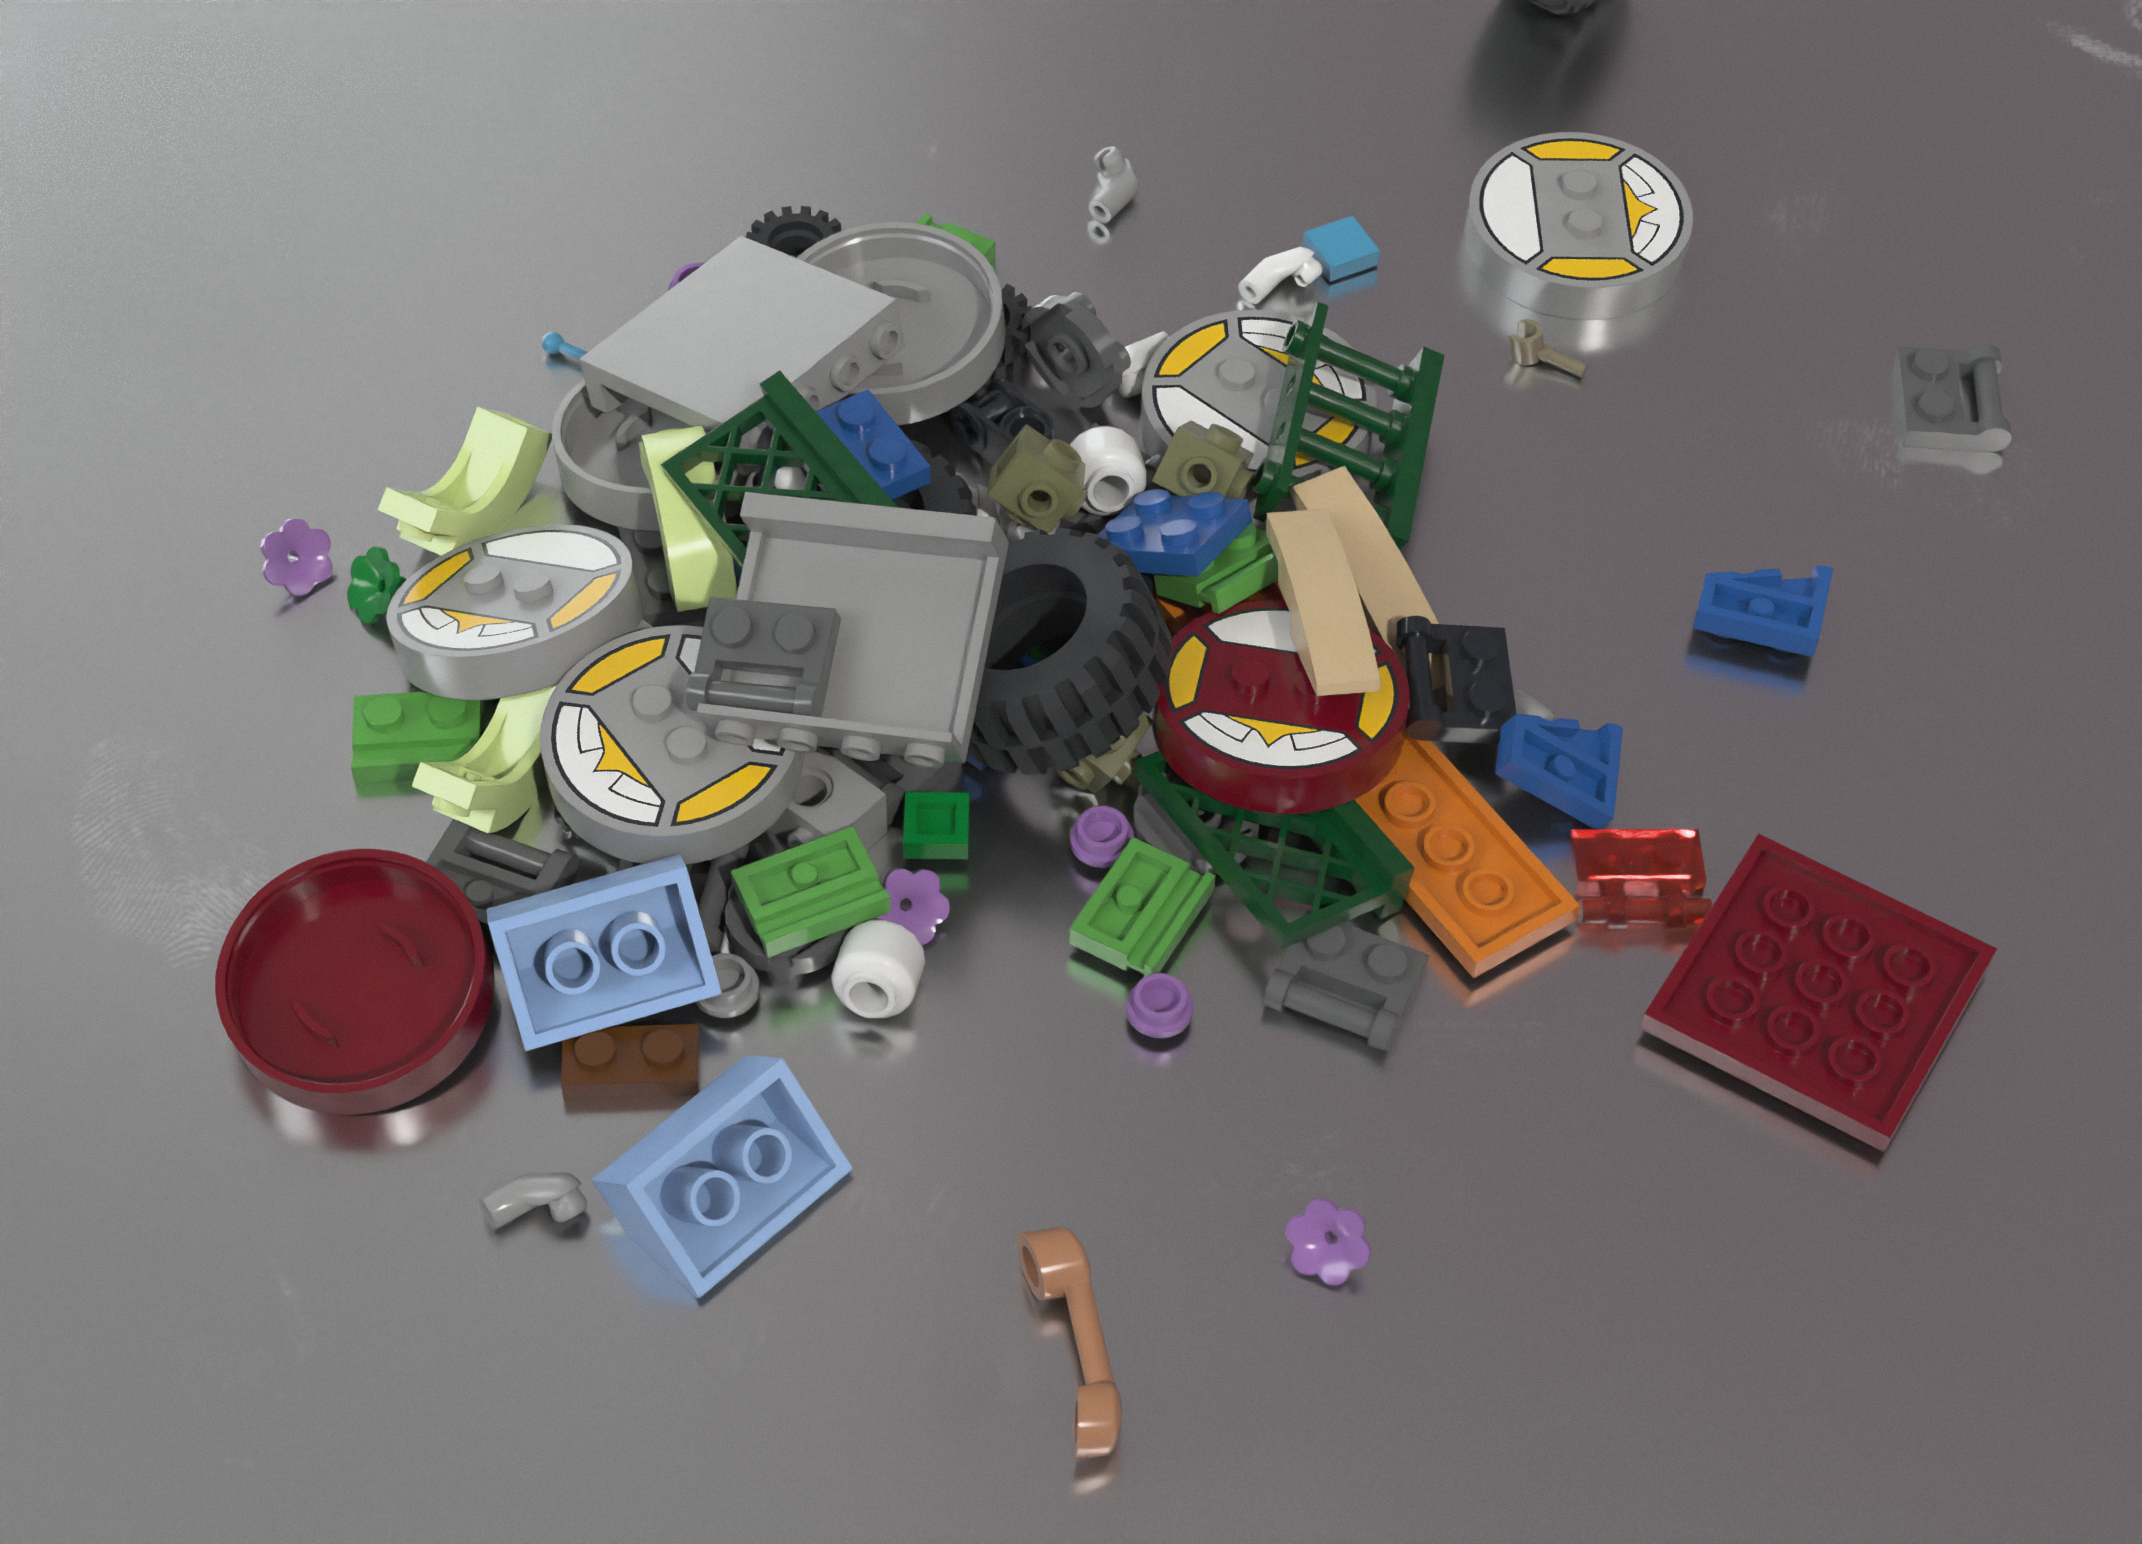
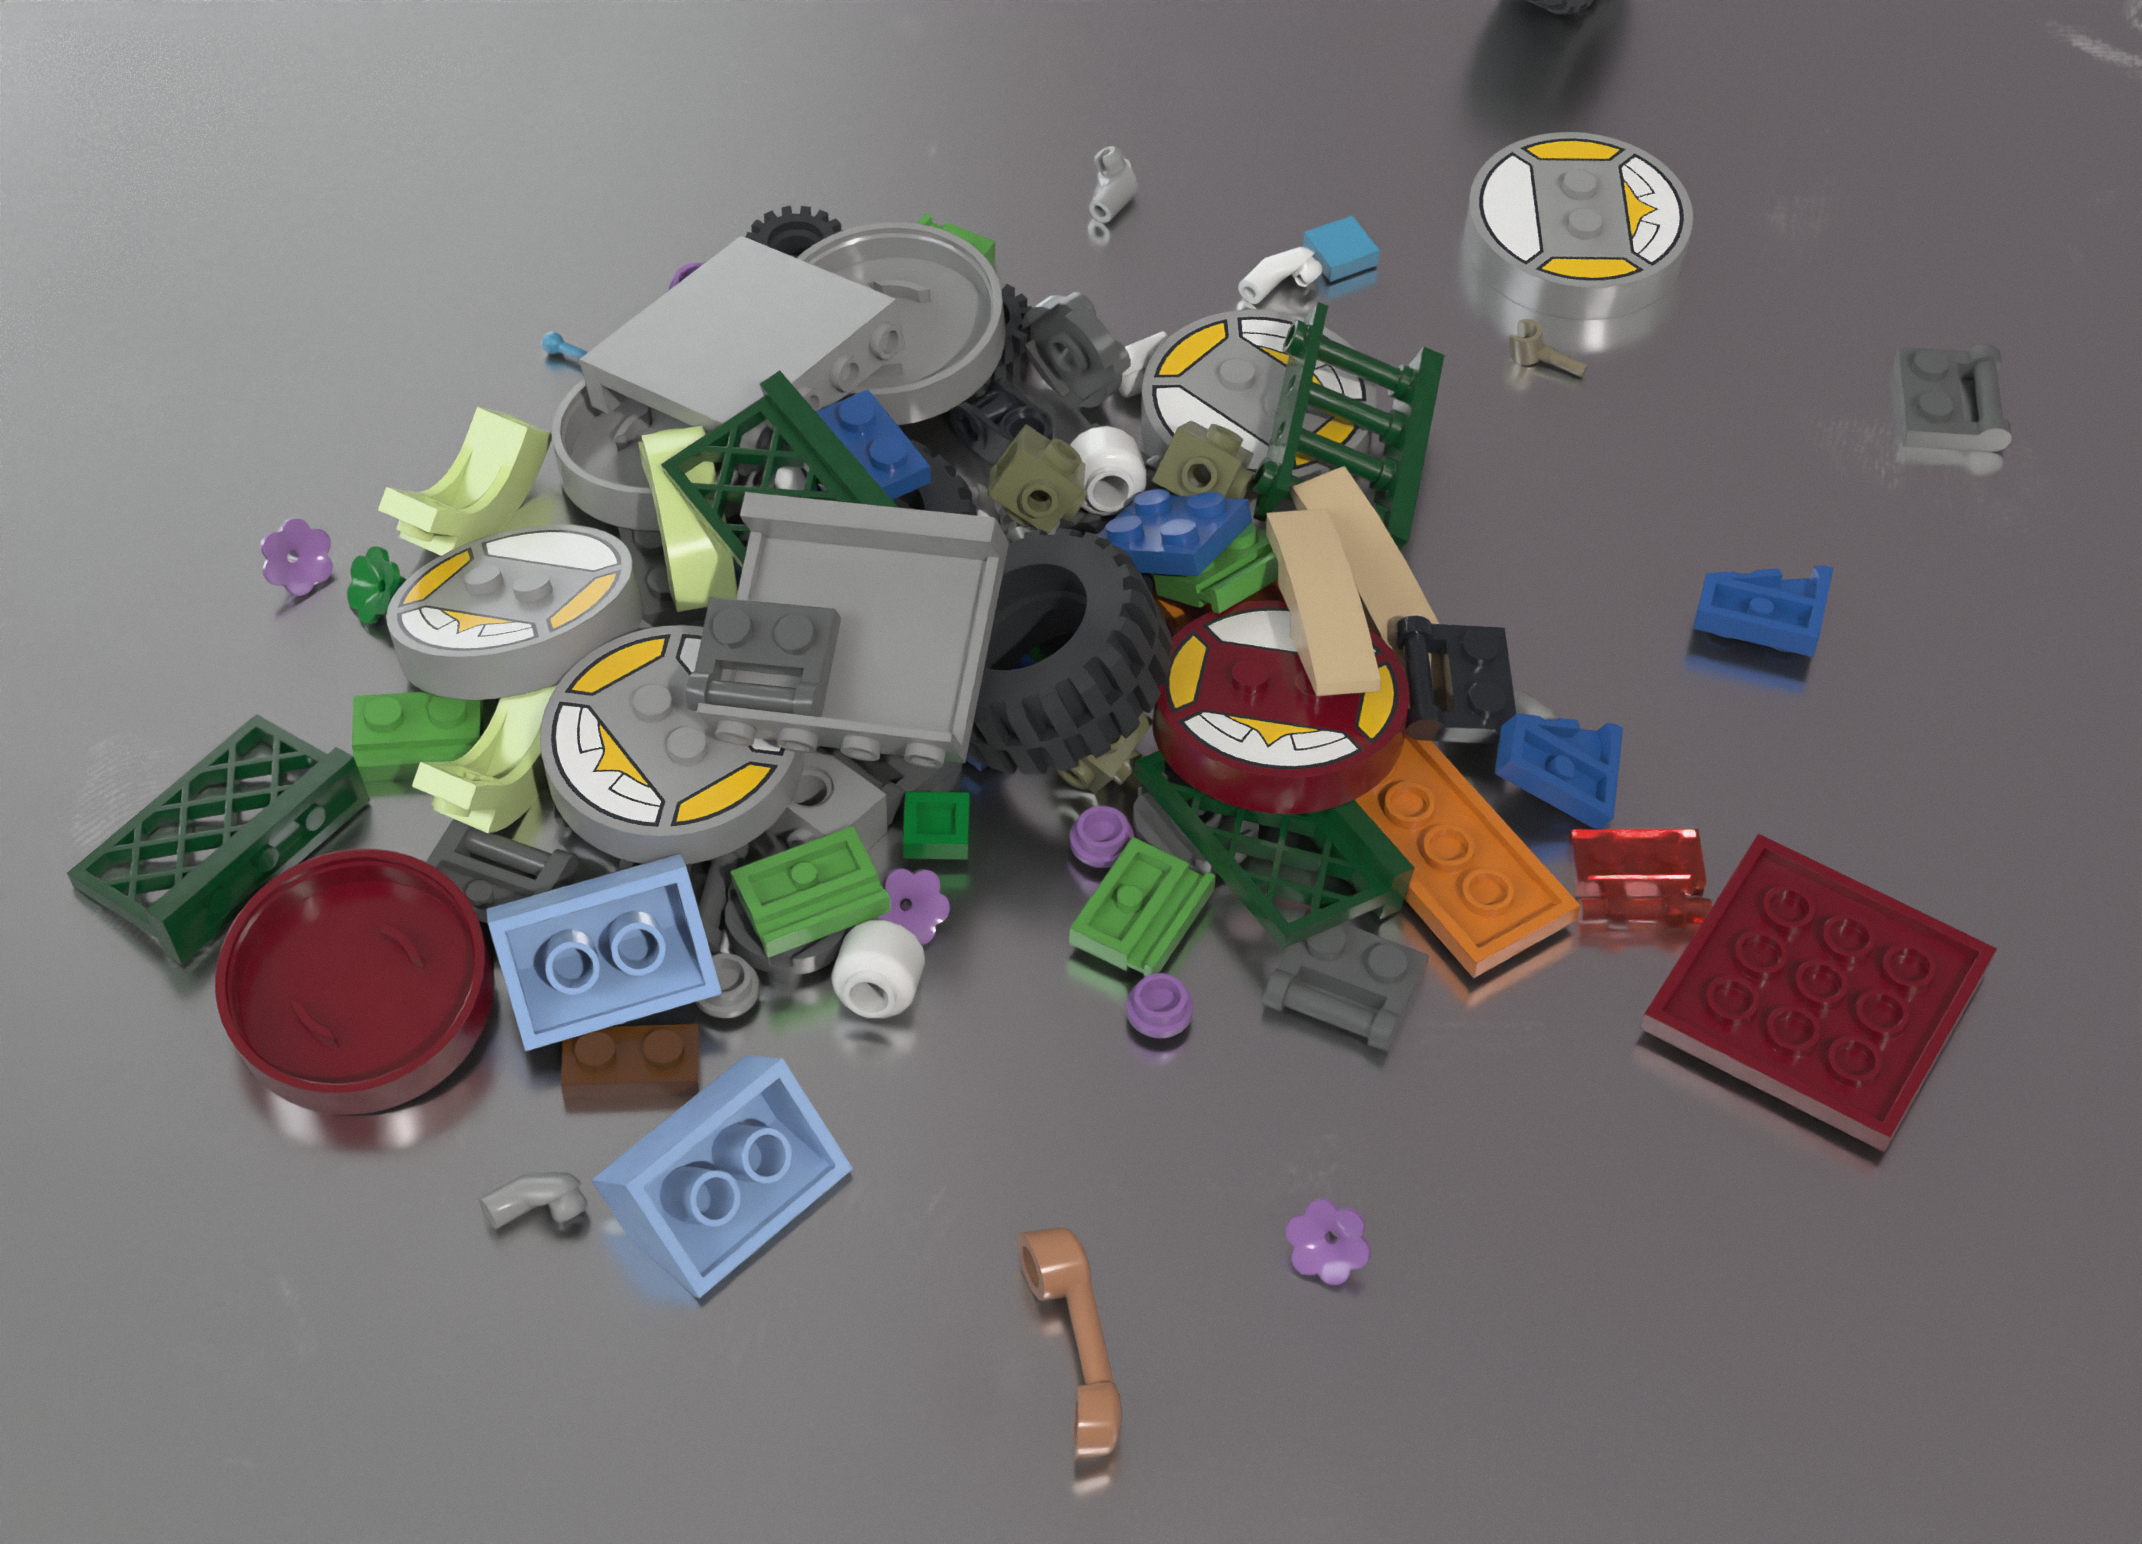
none -> dark green fence [67,714,370,965]

